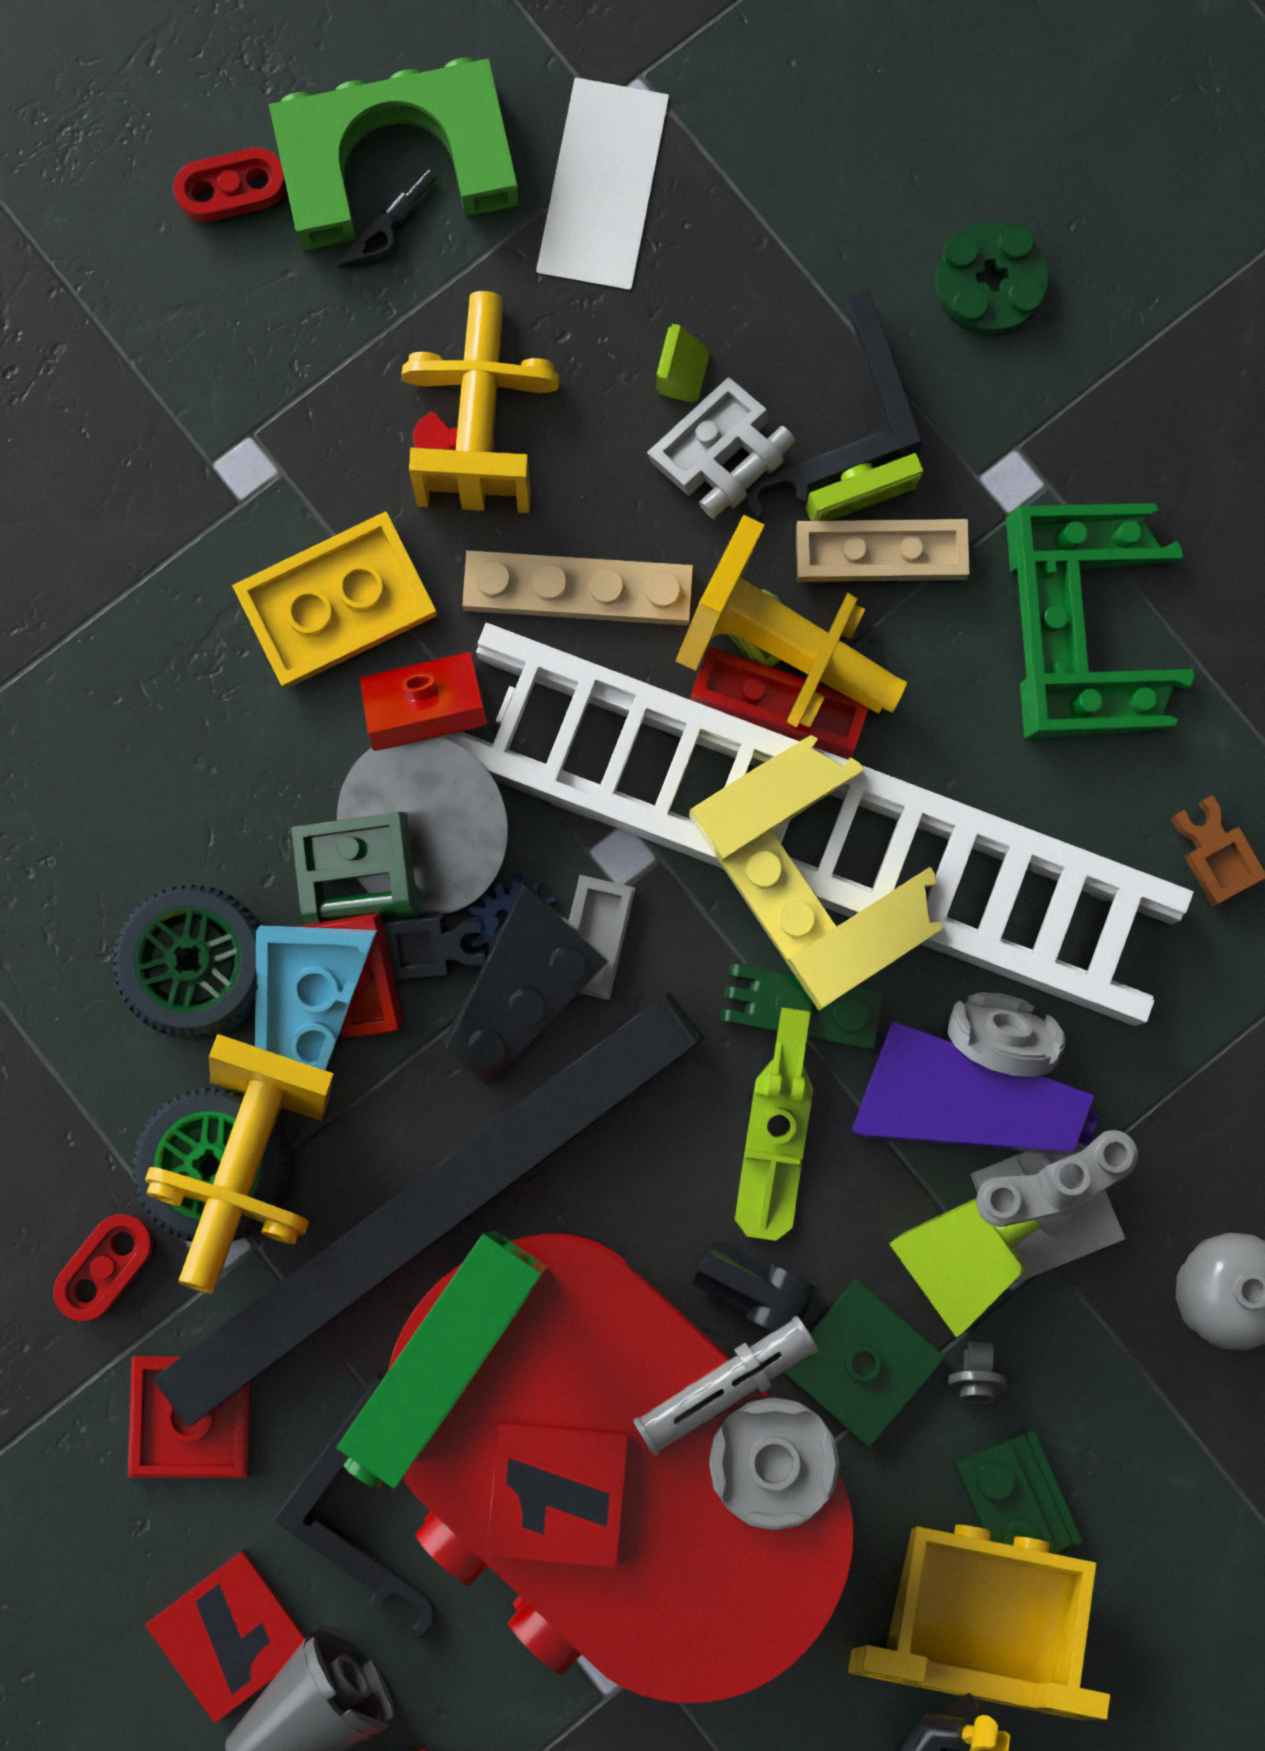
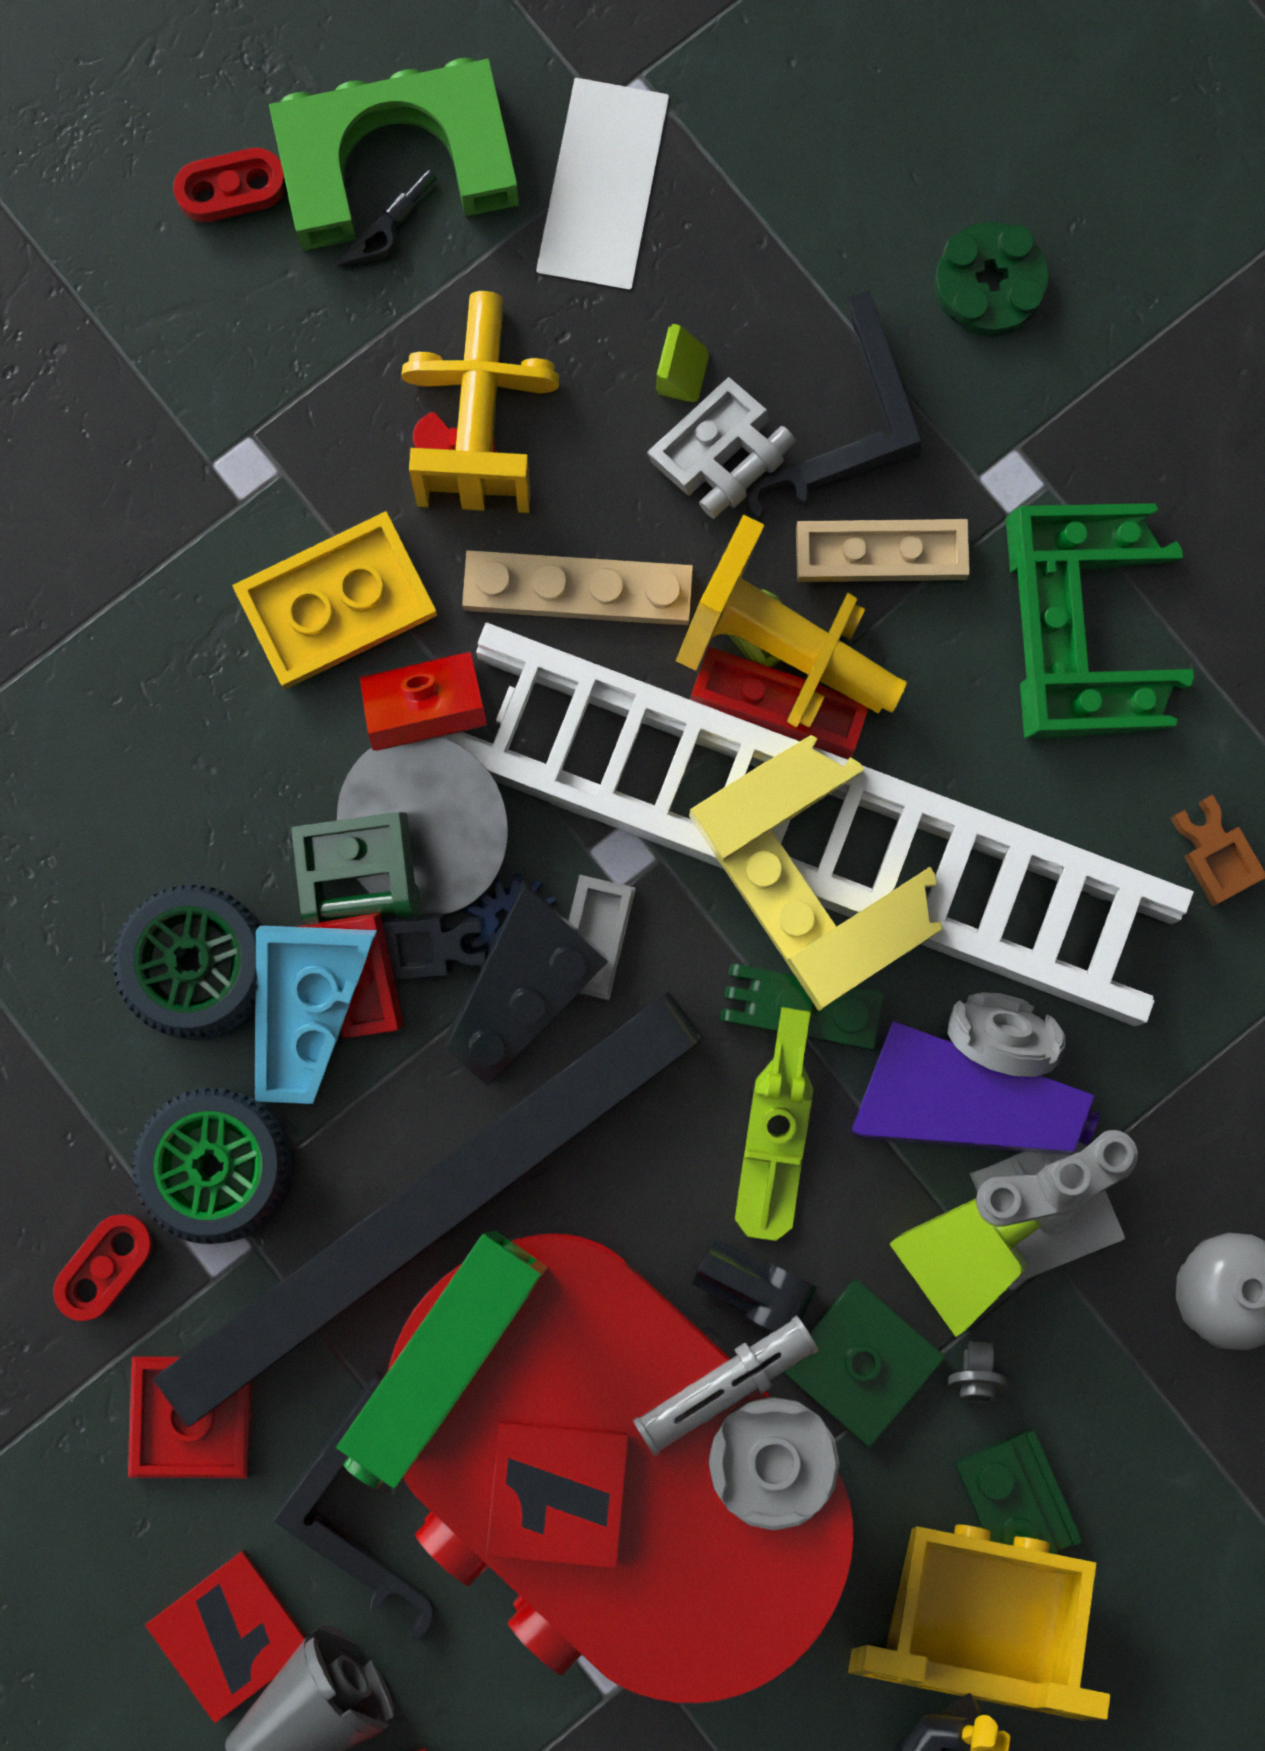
yellow piece [145,1034,333,1294] -> none
lime plate [806,453,923,521] -> none

